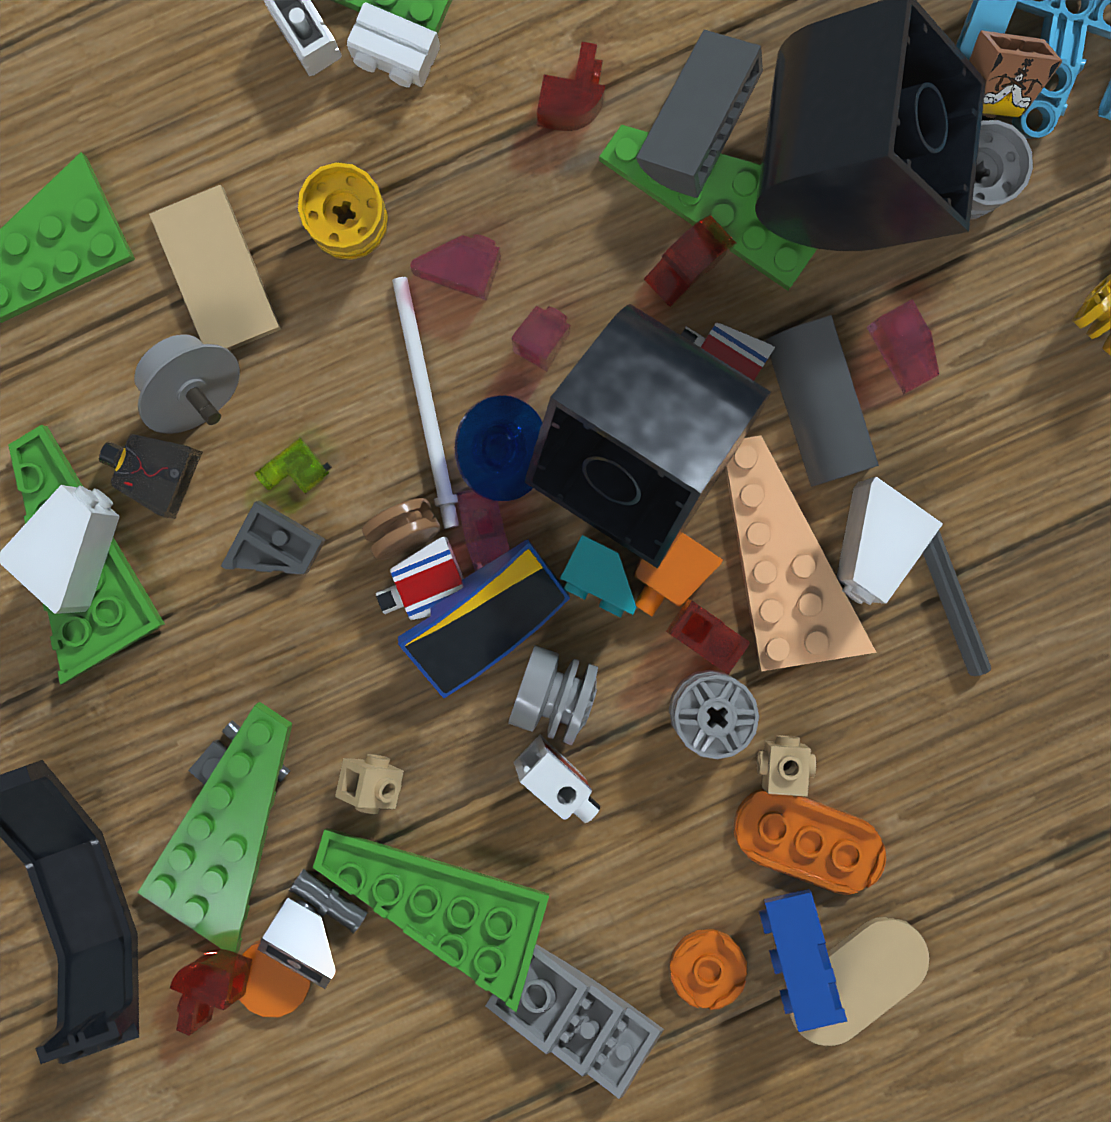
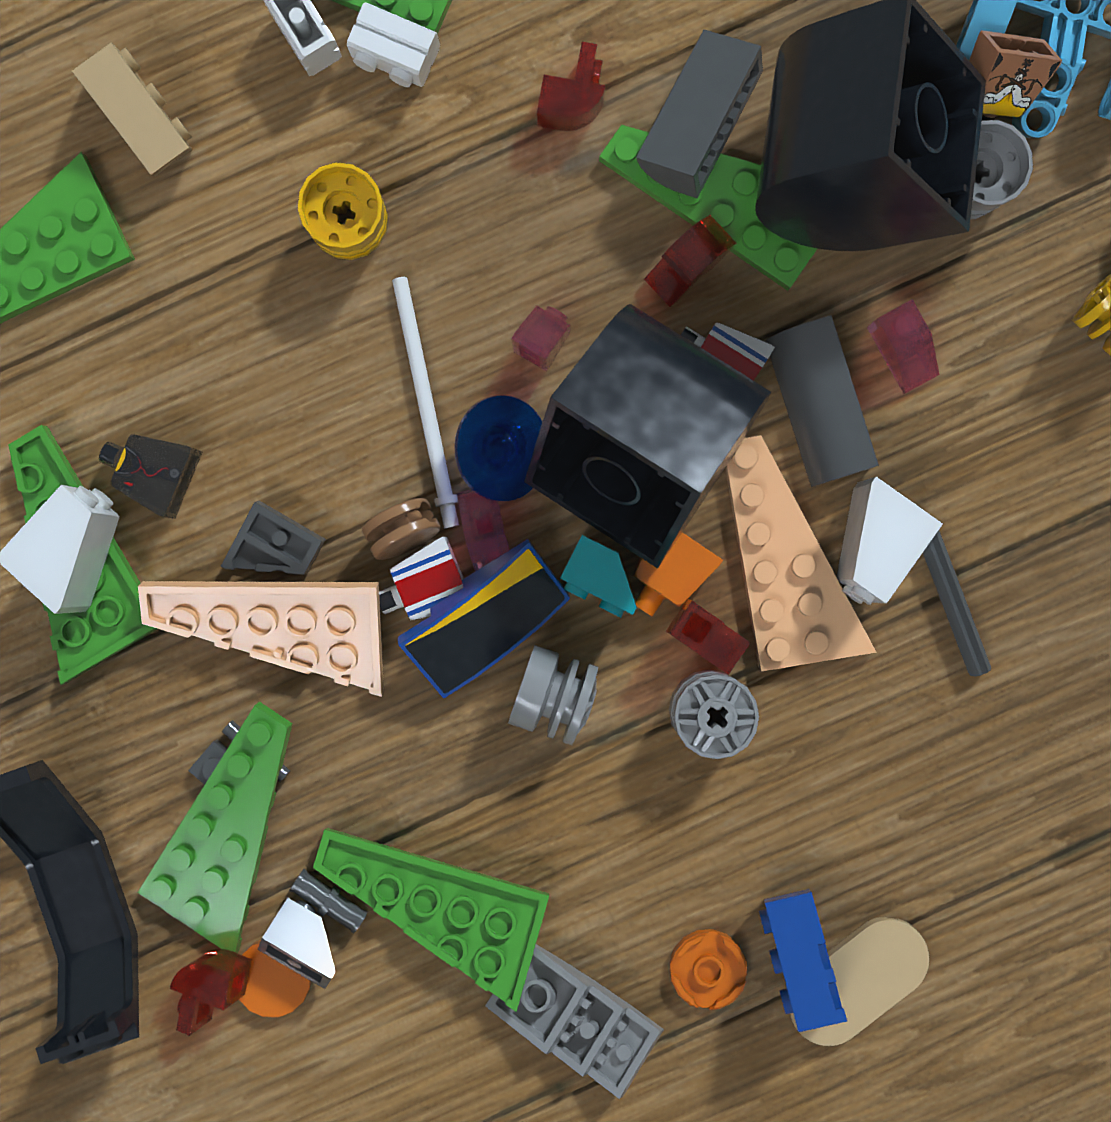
light grey piece [134,335,240,434] -> none
tan tile [149,185,281,351] -> none
clear neon green piece [254,437,332,494] -> none
tan brick [335,754,404,814] -> none
clear pink slope [410,234,501,301] -> none
white torso [514,735,600,823] -> none
orange tile [734,789,886,895] -> none
tan brick [757,735,816,797] -> none
none -> tan wedge [72,43,192,176]
none -> light nougat wing [138,581,384,697]

